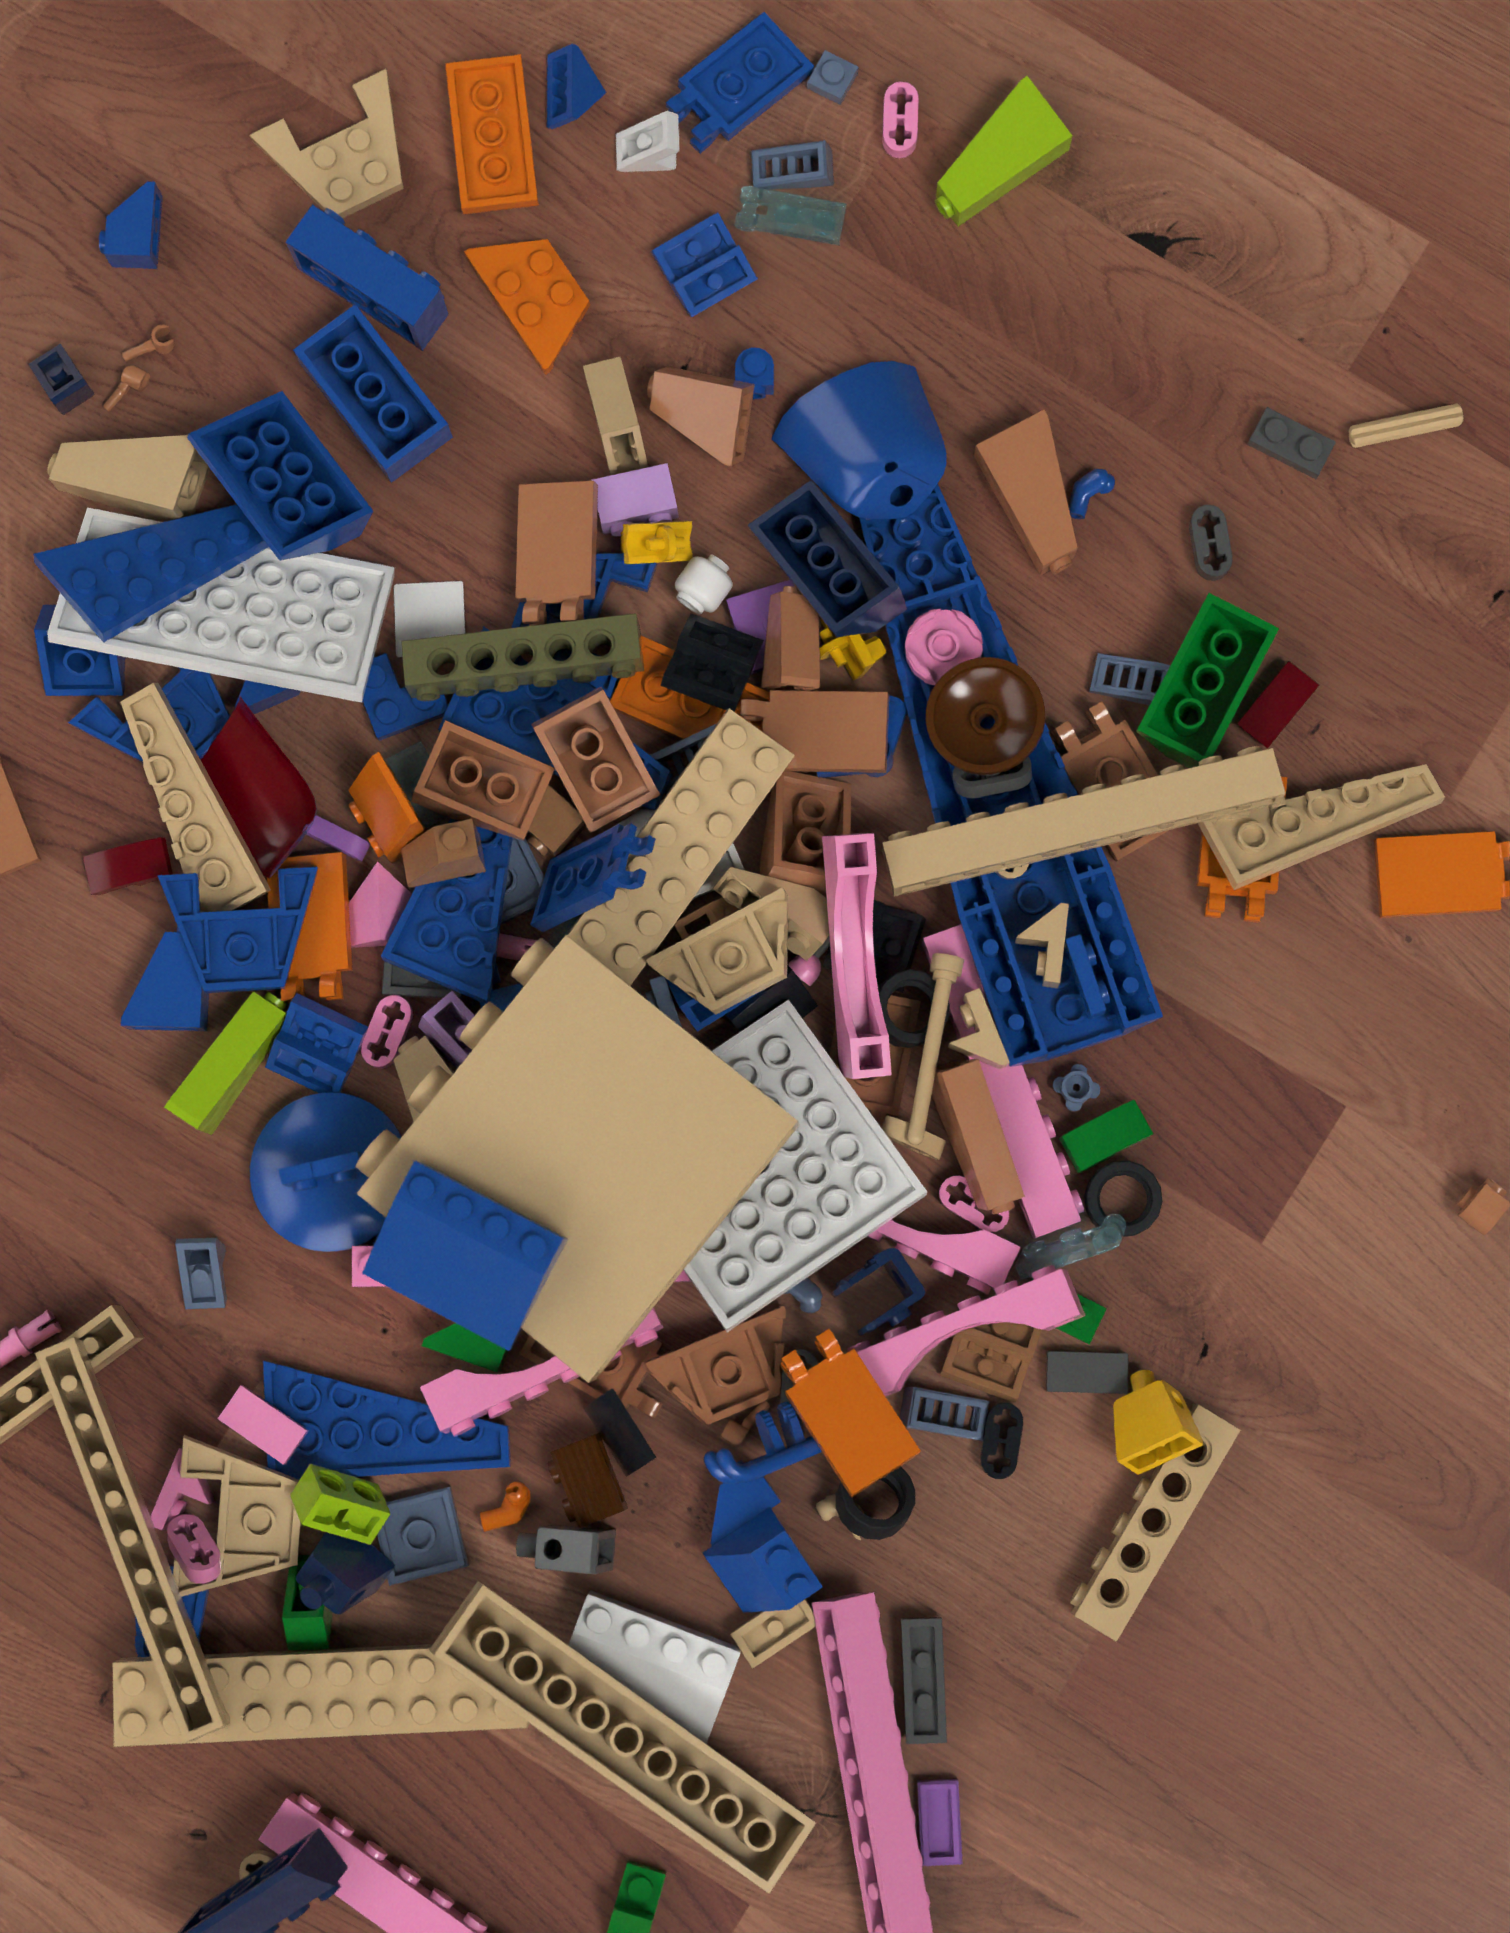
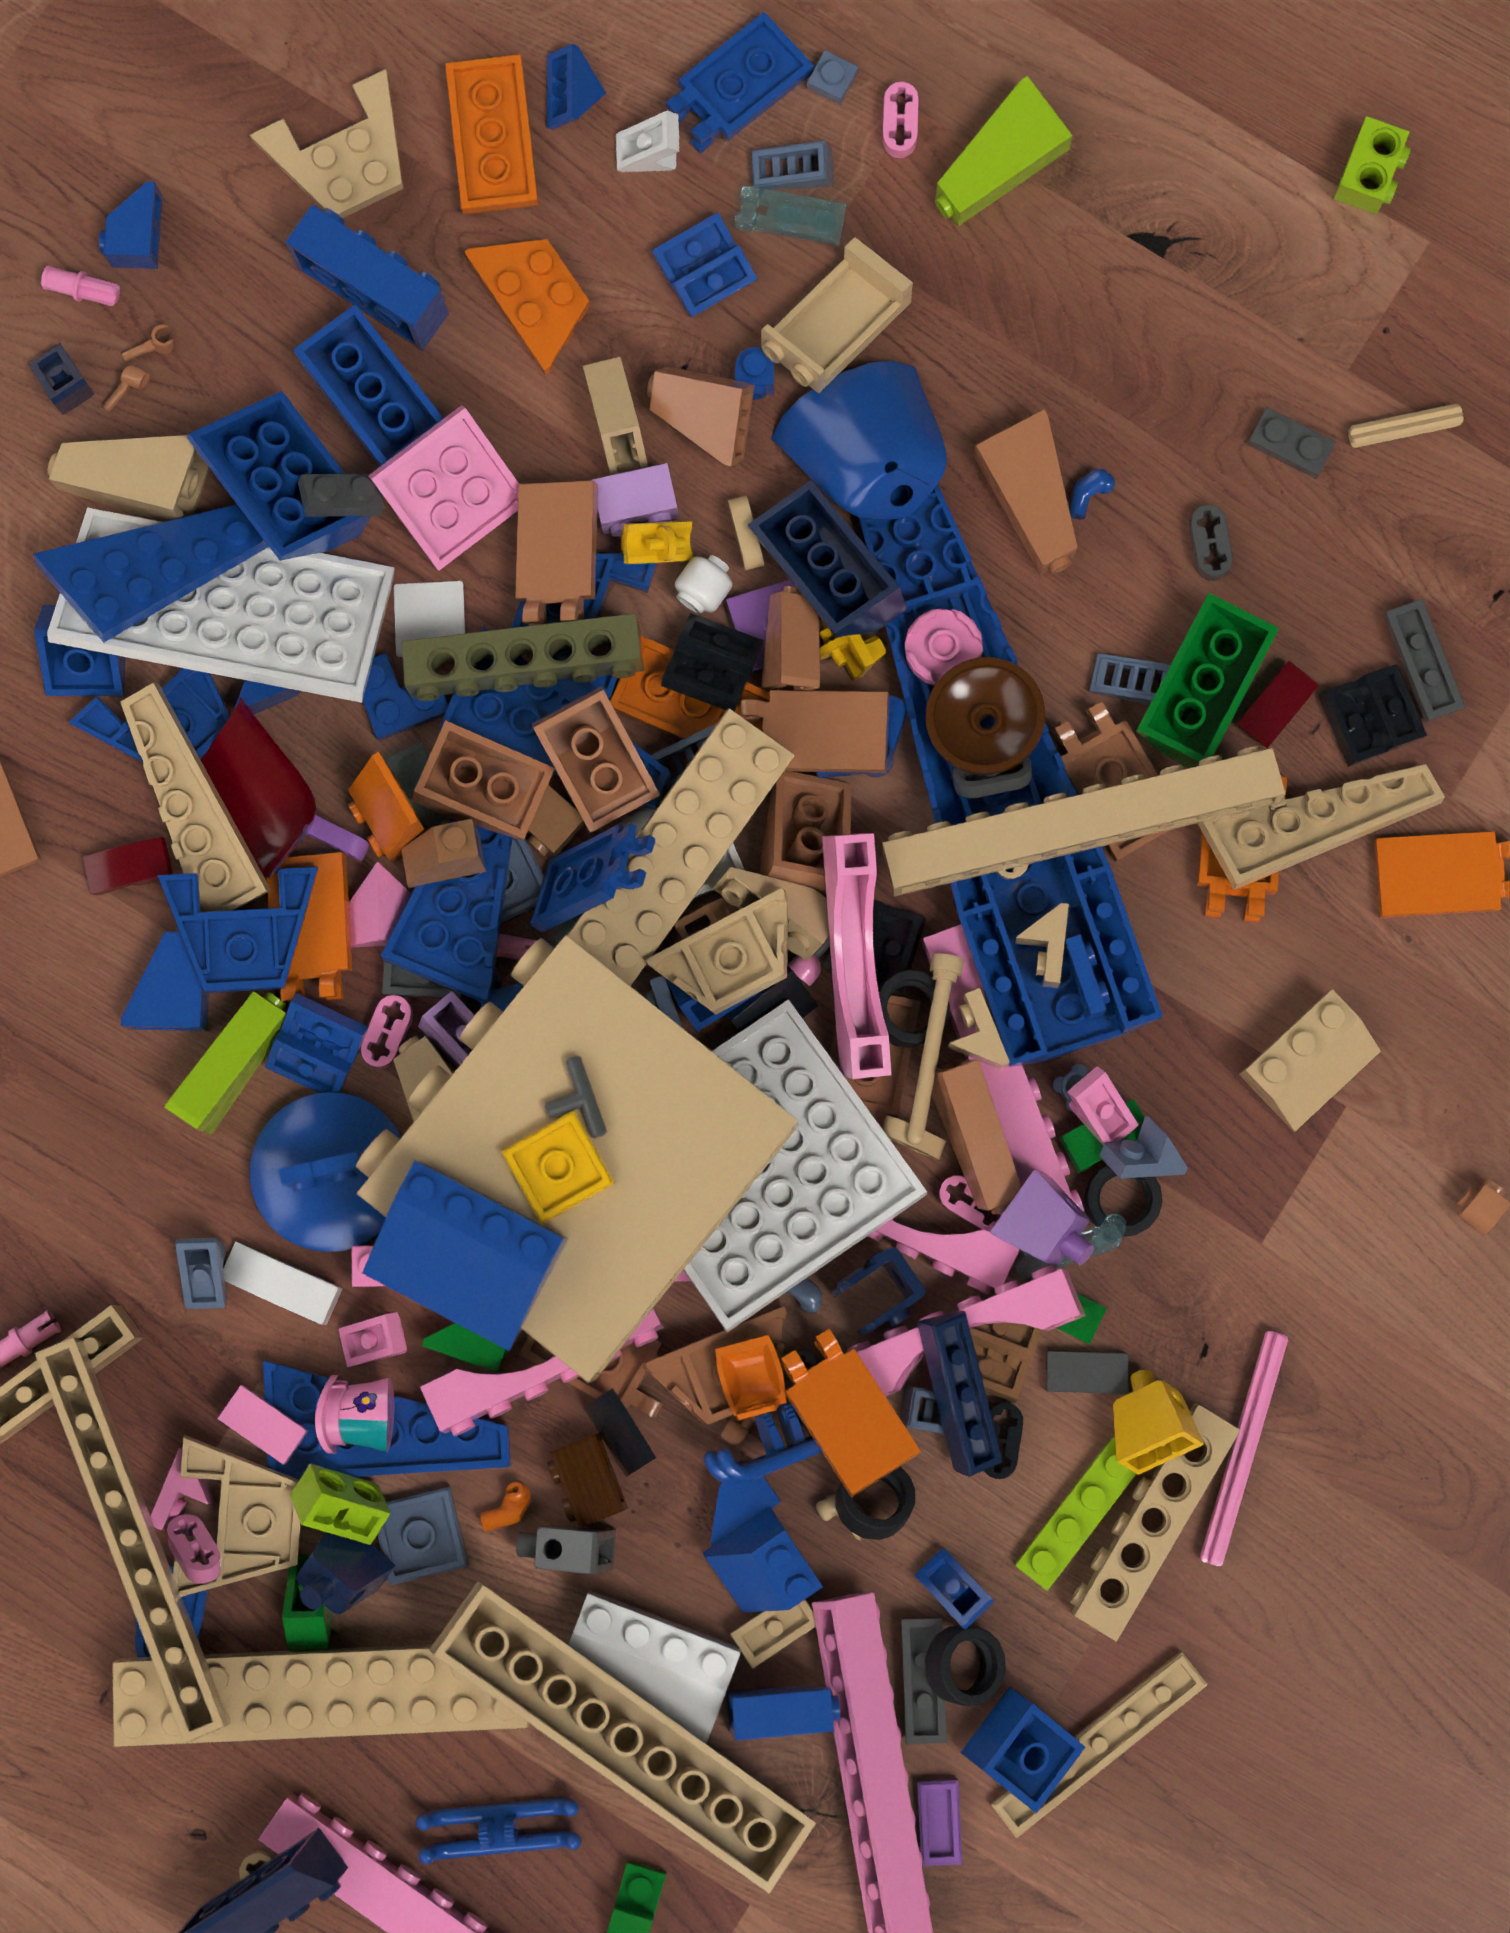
none -> bright pink axle [41,265,120,306]
none -> white slope [223,1241,343,1325]
none -> dark grey plate [298,474,384,517]
none -> bright pink hat [315,1375,395,1454]
none -> bright pink slope [338,1312,407,1368]
none -> bright pink plate [368,405,519,571]
none -> blue piece [416,1798,582,1864]
none -> yellow tile [501,1110,615,1225]
none -> dark grey piece [545,1056,607,1138]
none -> orange piece [715,1334,787,1420]
none -> blue slope [726,1685,840,1741]
none -> tan beam [727,495,764,571]
none -> tan panel [761,237,913,394]
none -> blue slope [915,1547,994,1630]
none -> dark blue slope [917,1311,1002,1477]
none -> black tyre [925,1625,1006,1706]
none -> blue slope [960,1687,1085,1814]
none -> medium lavender torso [990,1170,1094,1266]
none -> tan tile [990,1651,1207,1838]
none -> lime plate [1014,1437,1136,1591]
none -> bright pink slope [1067,1066,1138,1145]
none -> sand blue slope [1100,1116,1188,1179]
none -> bright pink axle [1200,1331,1288,1566]
none -> tan slope [1239,989,1381,1132]
none -> black slope [1318,664,1427,767]
none -> lime brick [1334,116,1411,215]
none -> dark grey plate [1383,599,1465,723]

